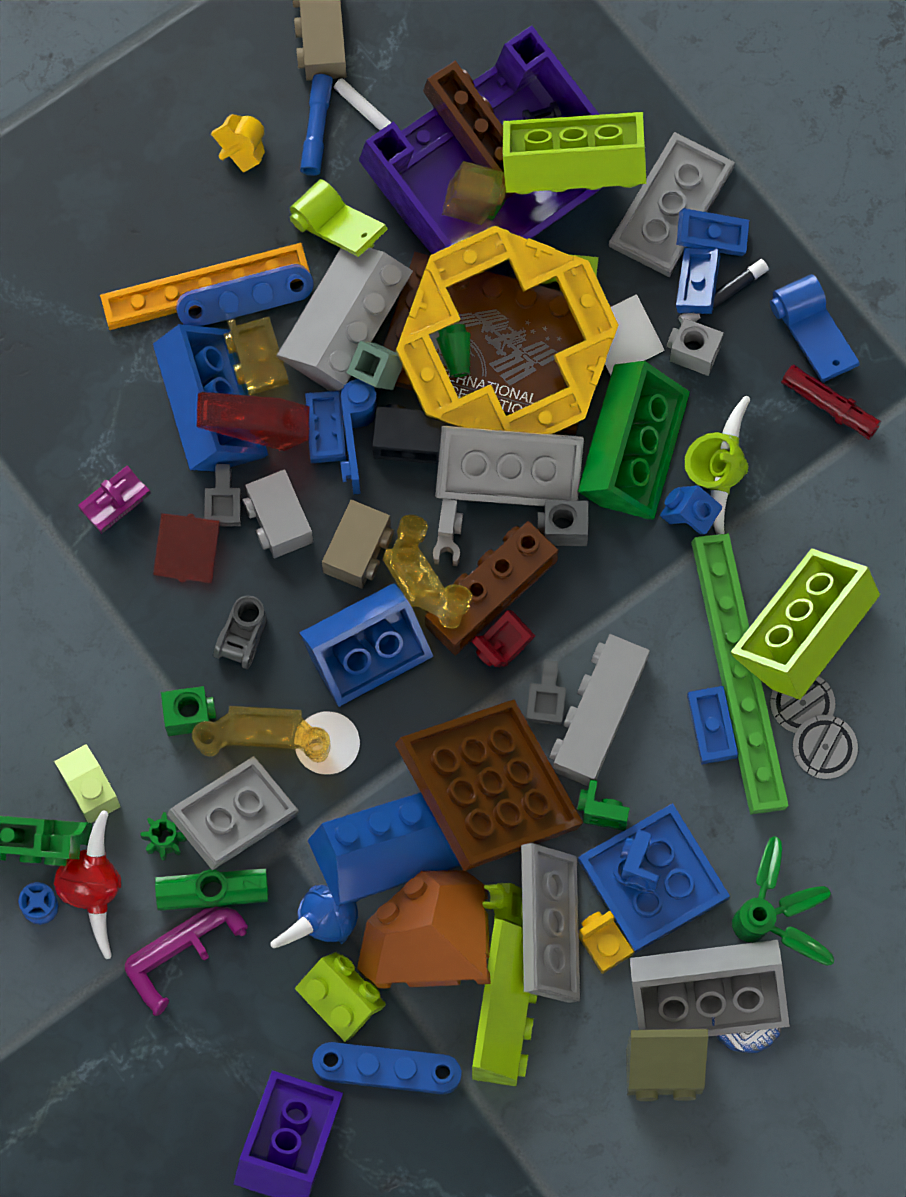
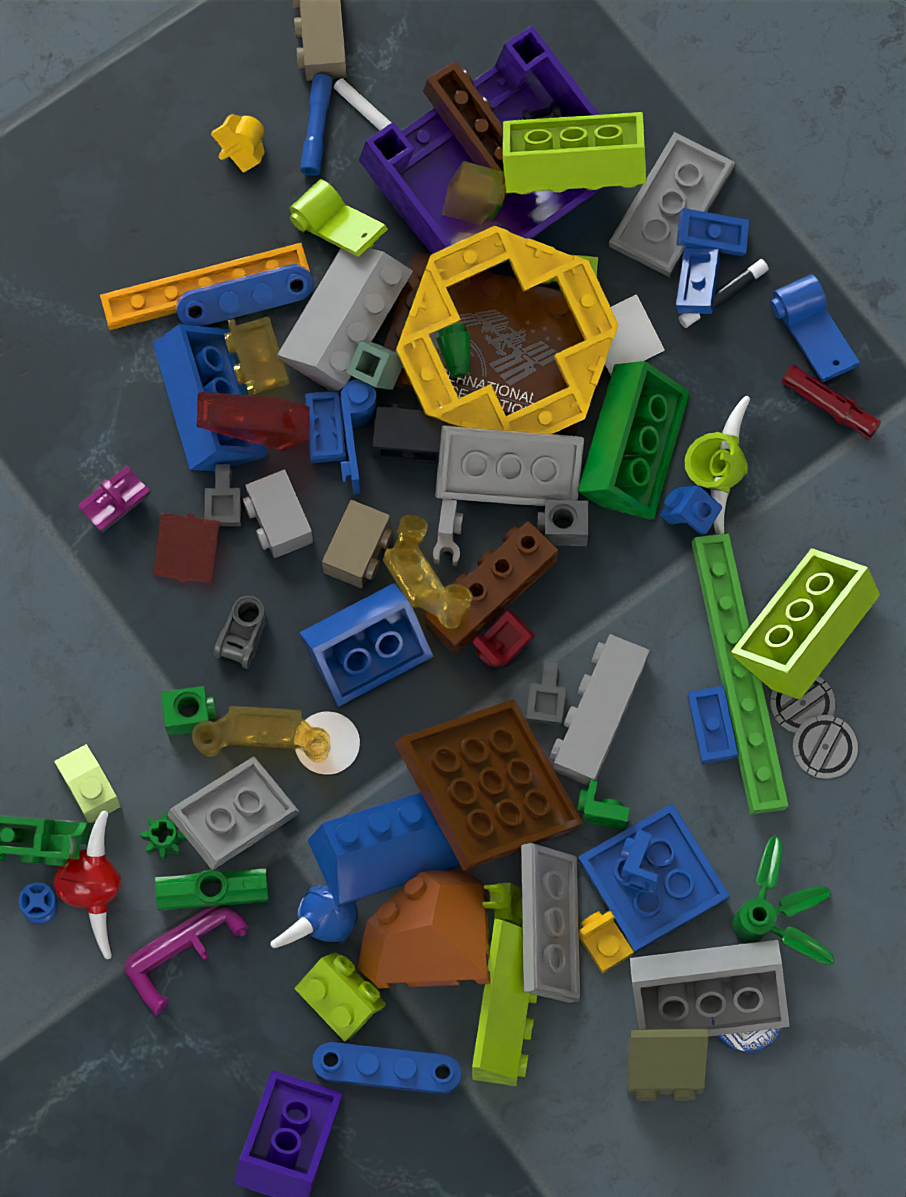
light grey brick [667,318,723,376] -> none

